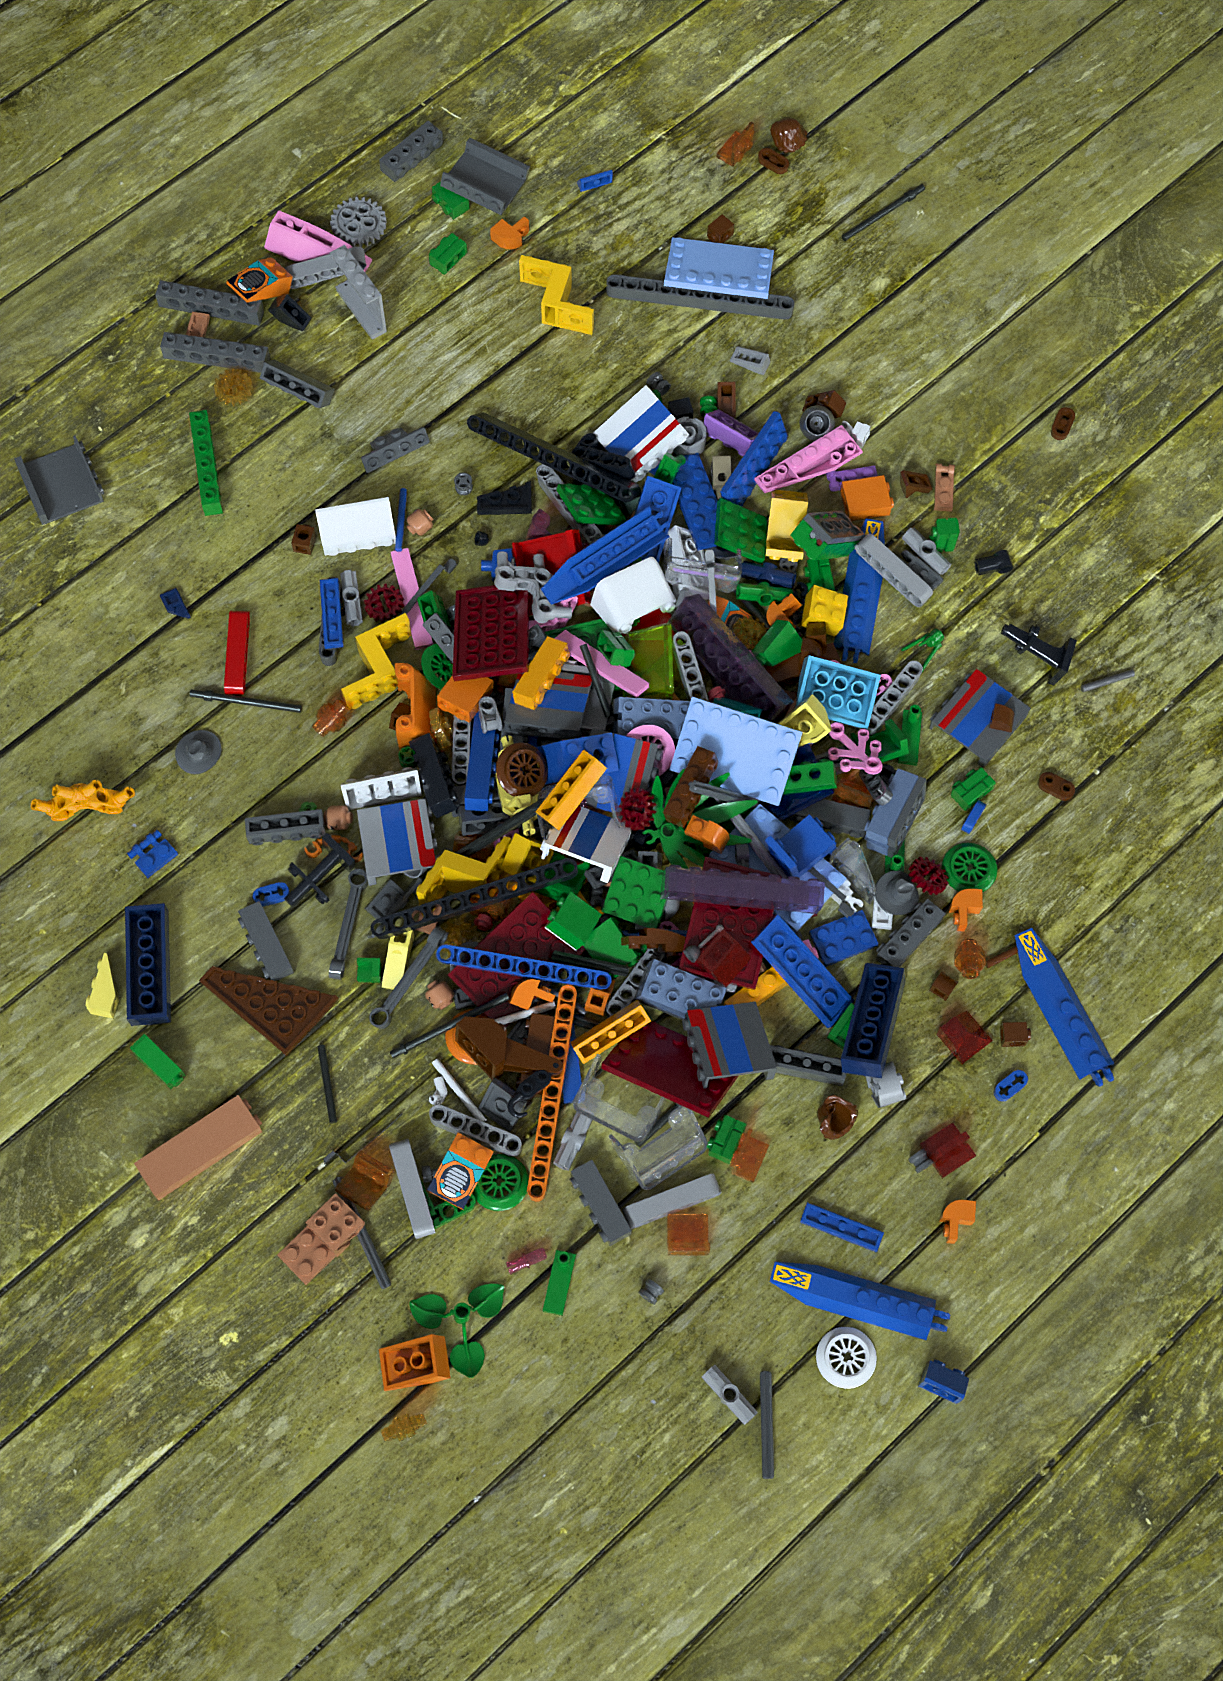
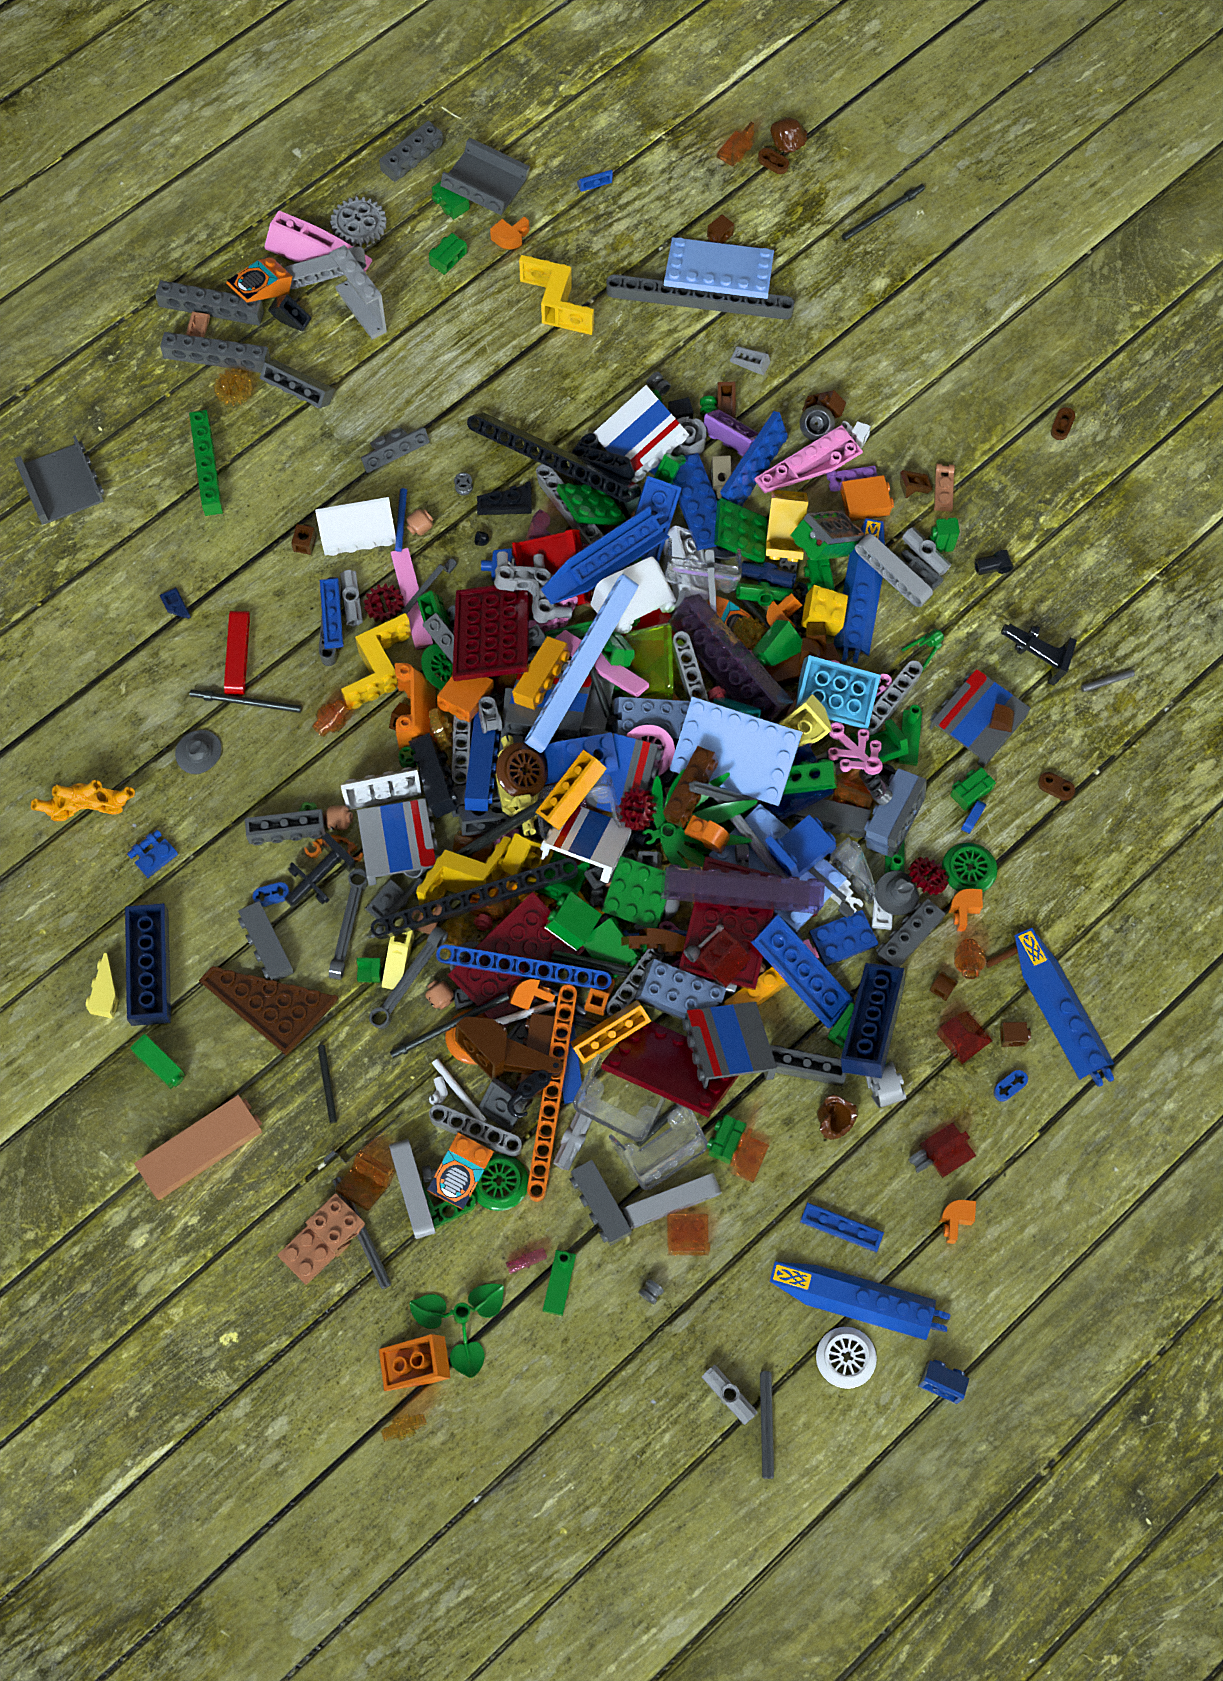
none -> light blue beam [524,574,639,753]

